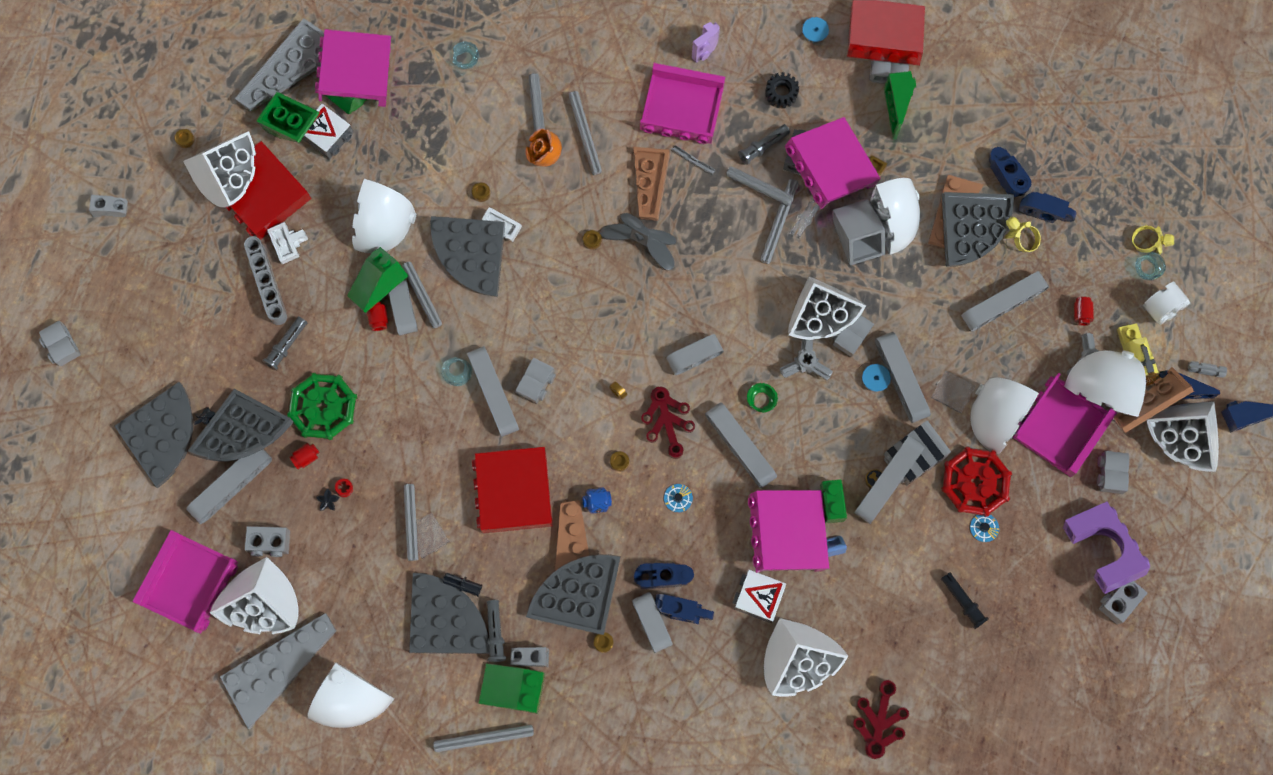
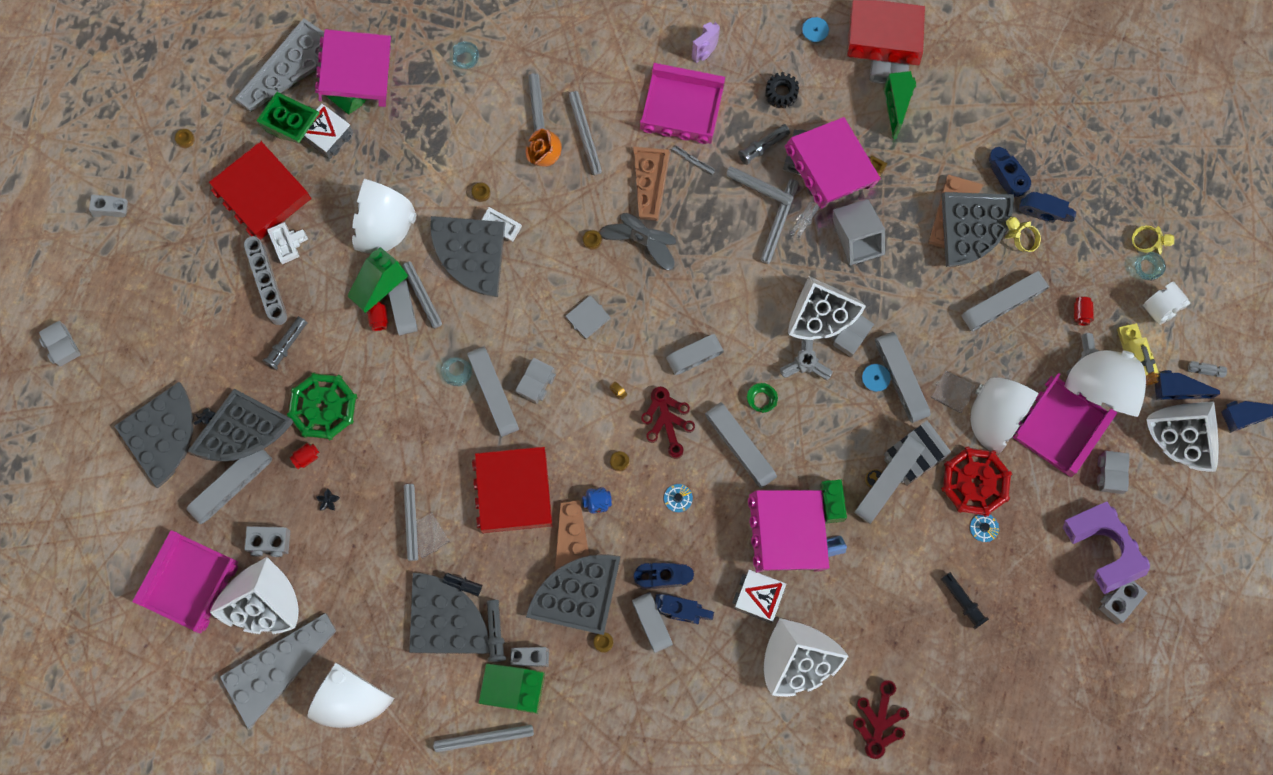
white brick [183,131,255,207] -> none
red bush [335,478,353,497] -> none
white brick [870,178,920,255] -> none
nougat wing [1114,367,1194,433] -> none
none -> light grey piece [565,296,611,339]

